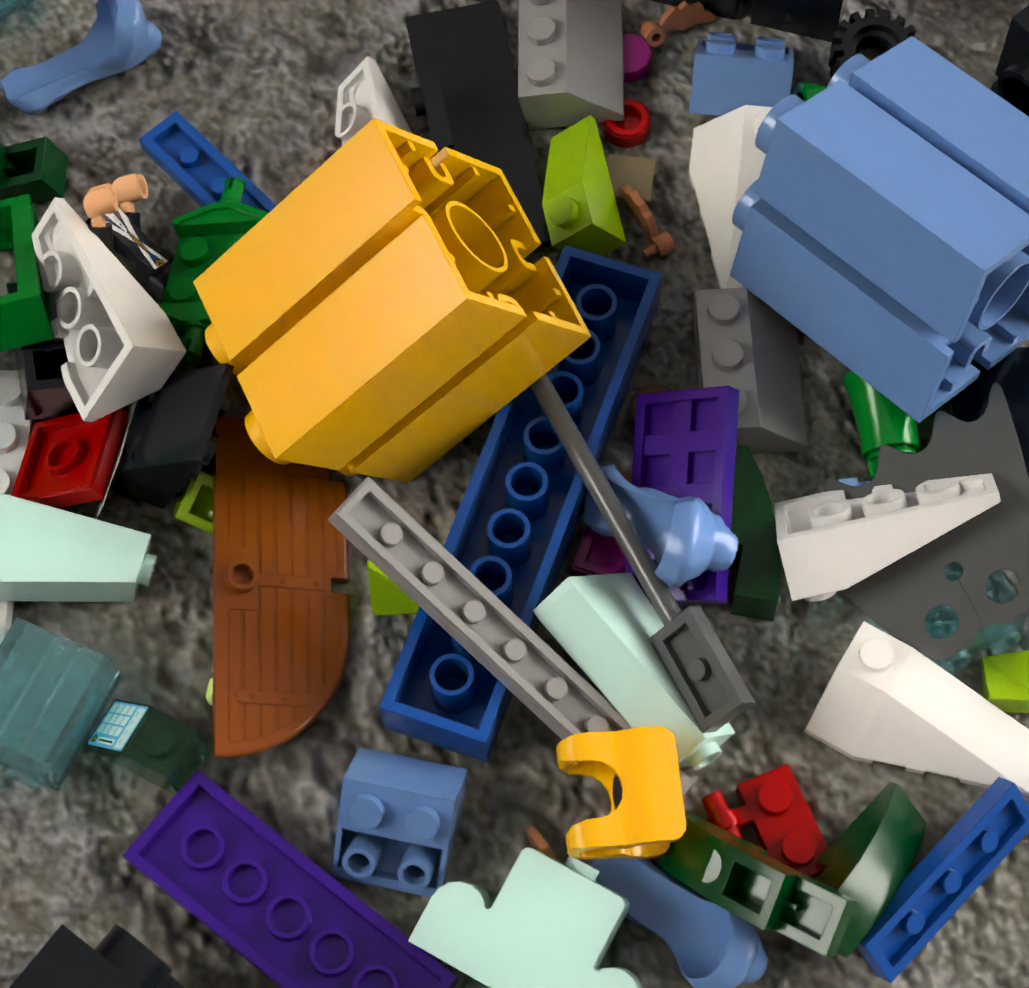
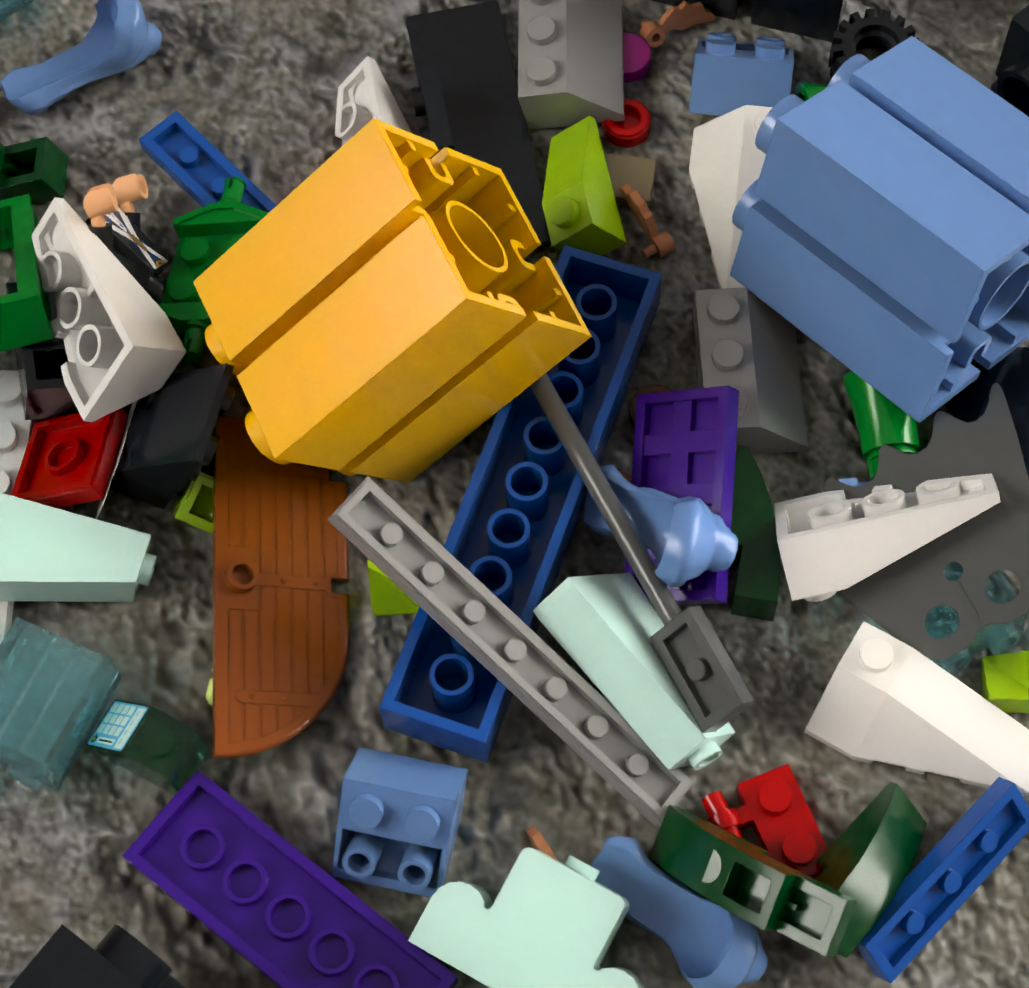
yellow piece [556,726,686,860] -> none
magenta tile [571,526,626,576] -> none

